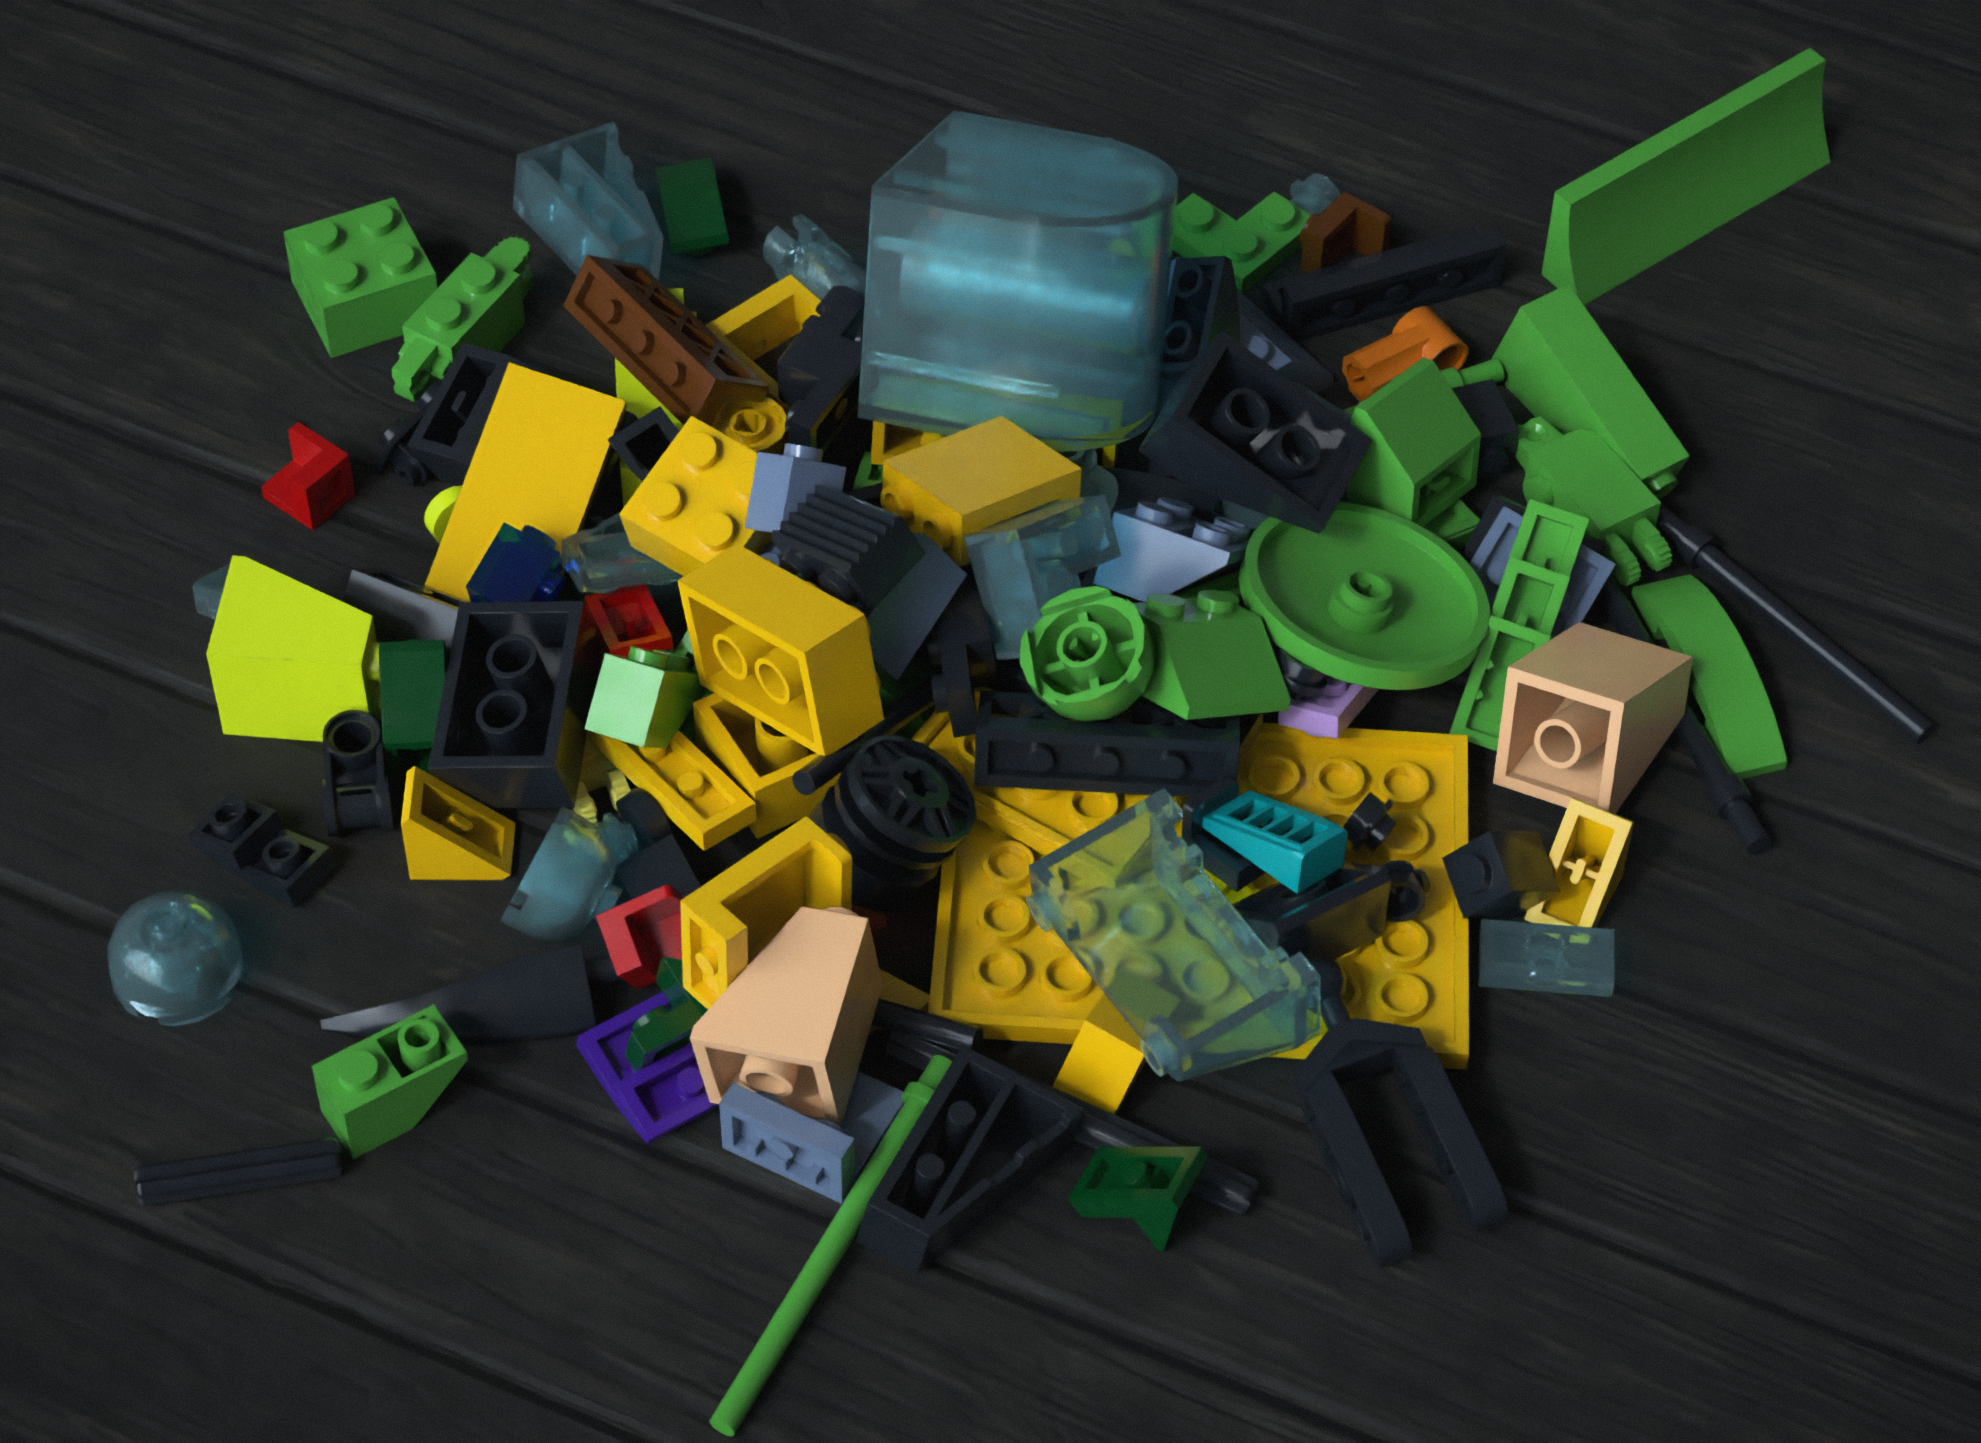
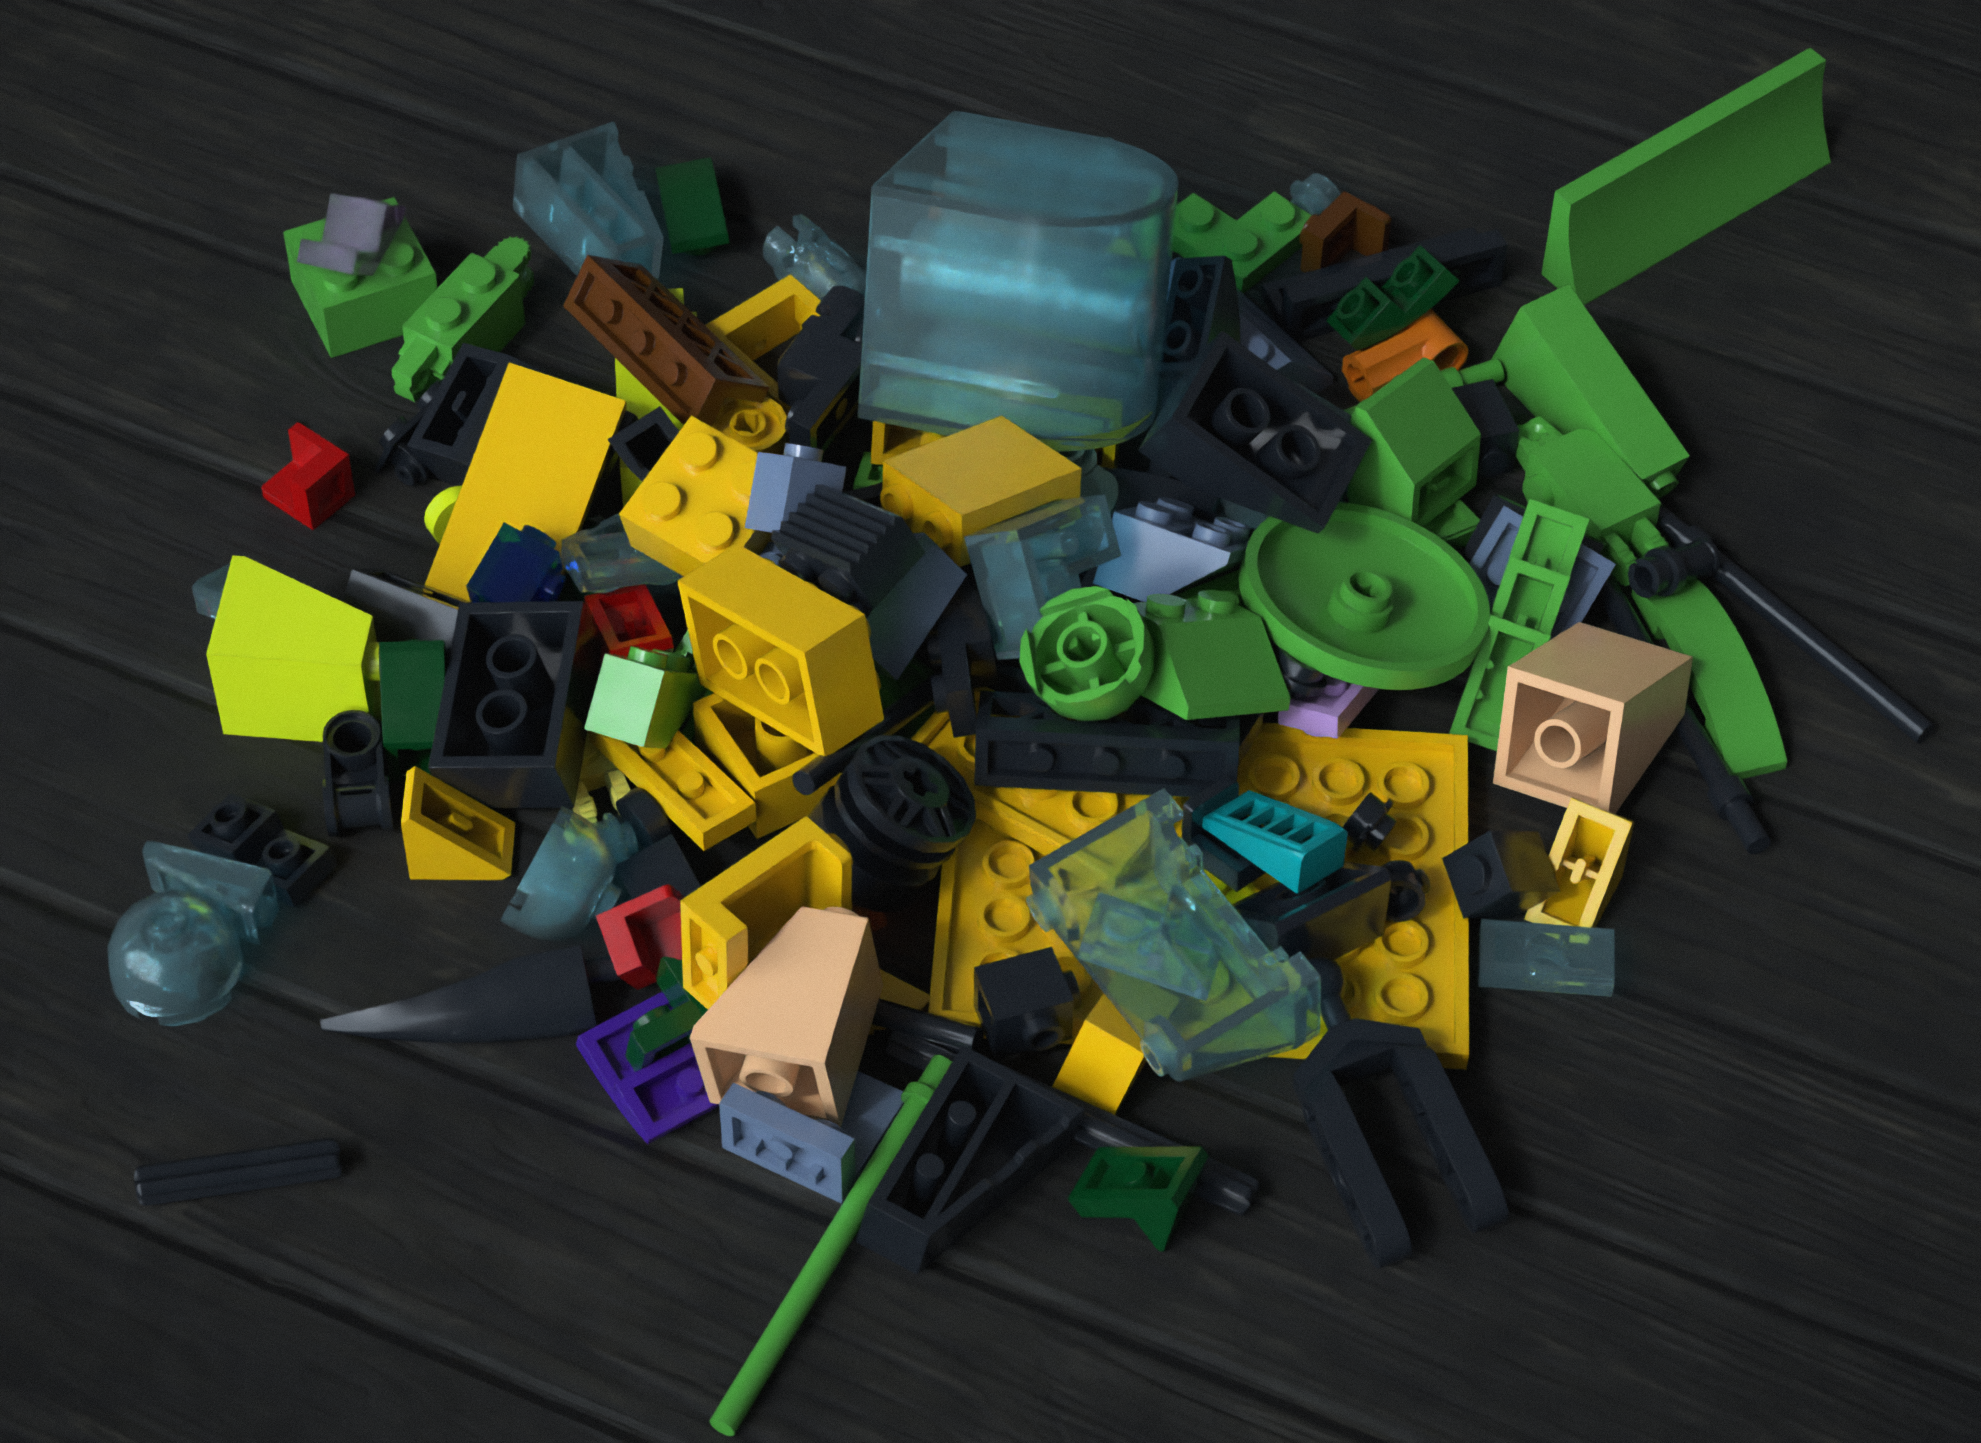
bright green slope [312,1004,468,1159] -> none
none -> clear light blue slope [142,841,279,945]
none -> slope [297,193,406,276]
none -> black brick [974,947,1081,1059]
none -> clear light blue slope [1077,883,1225,1001]
none -> dark green slope [1326,245,1460,351]
none -> black pin [1628,538,1720,598]

